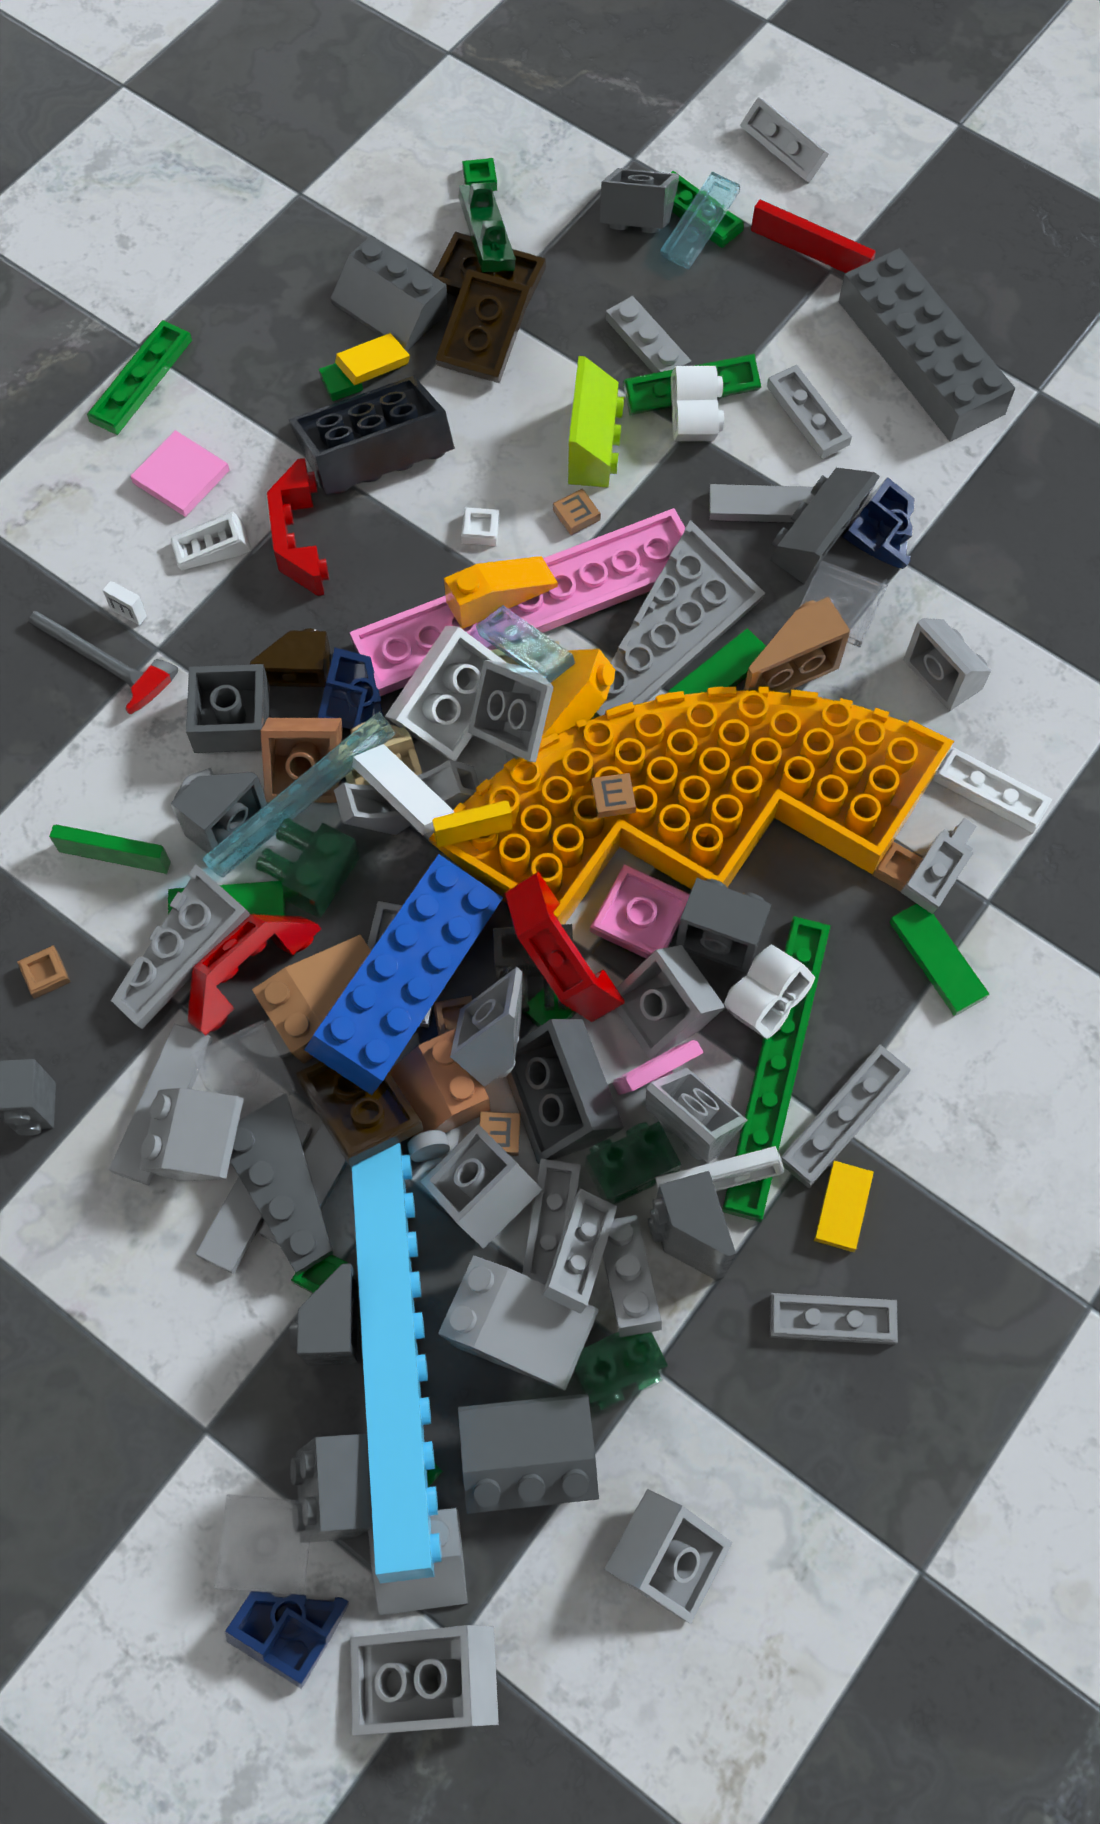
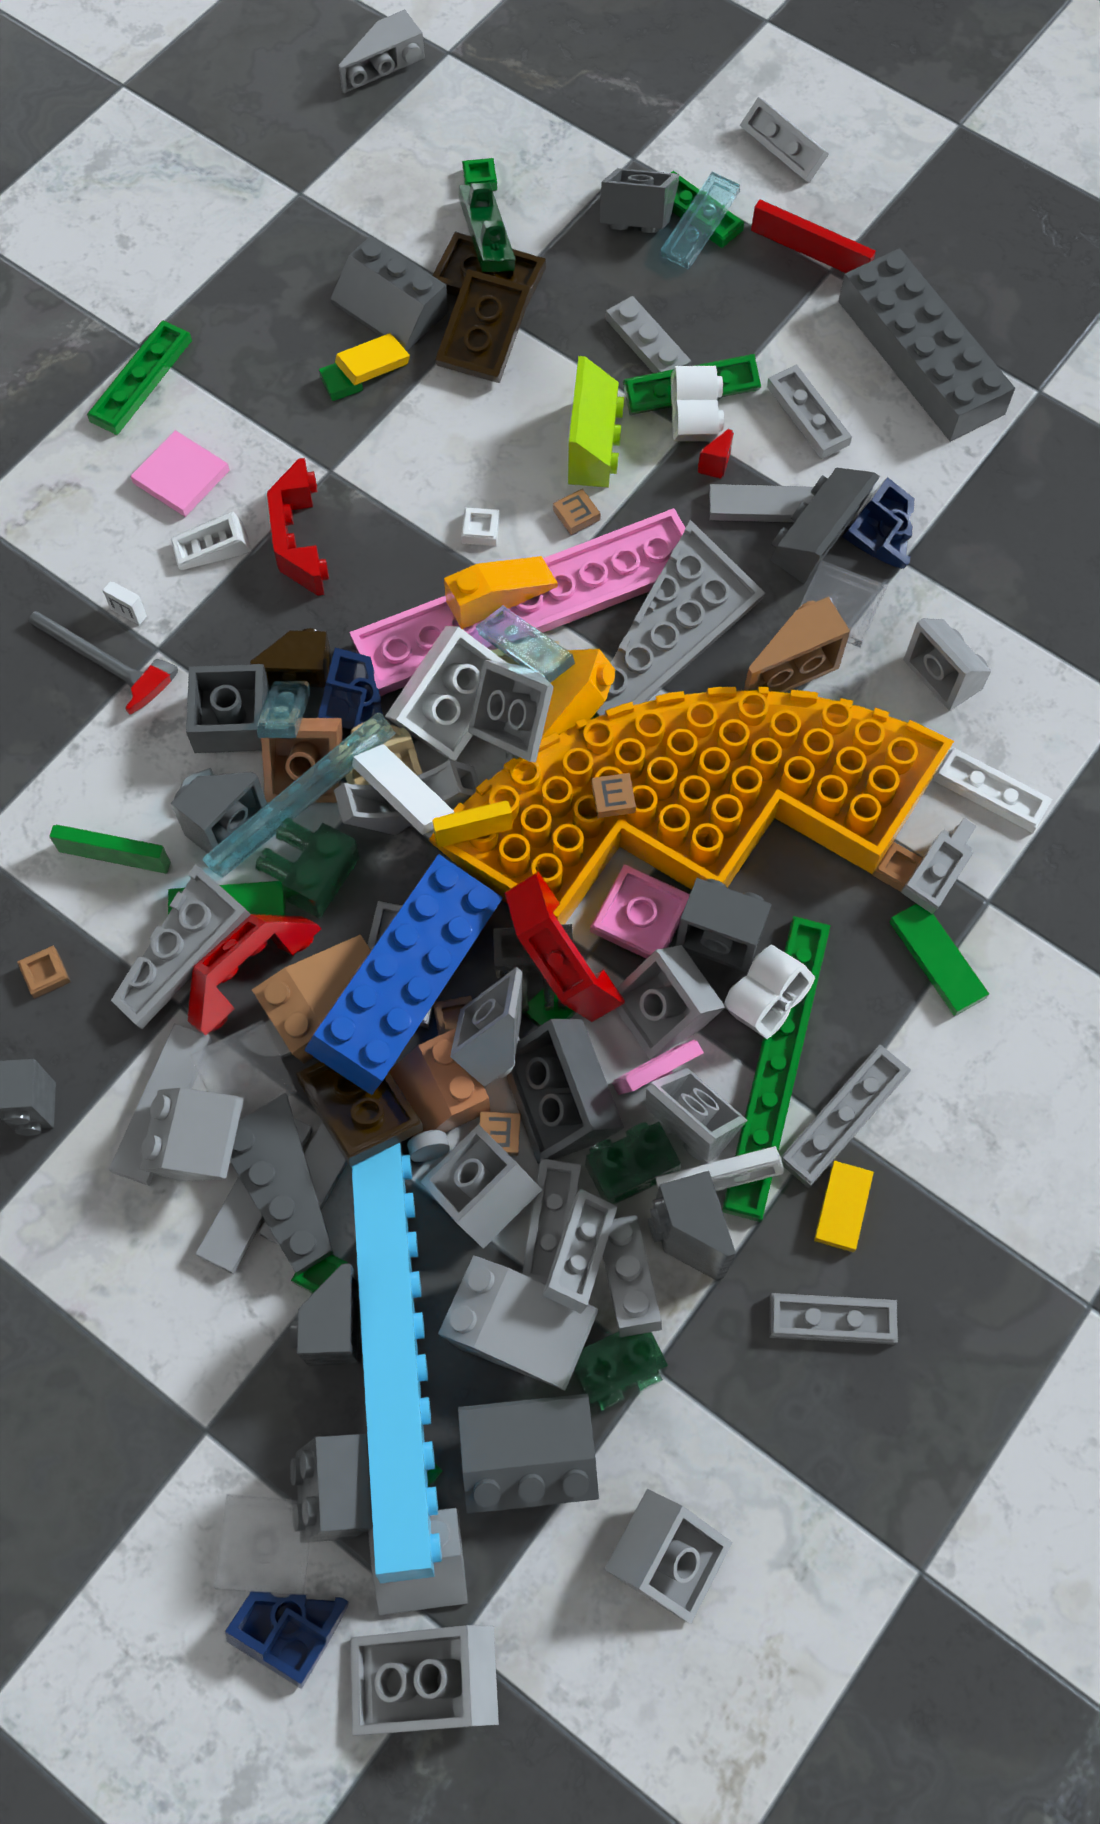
black slope [289,376,455,495] -> none
green tile [668,628,766,695] -> none
none -> clear light blue tile [257,681,310,738]
none -> light grey slope [339,9,425,93]
none -> red slope [698,429,734,478]

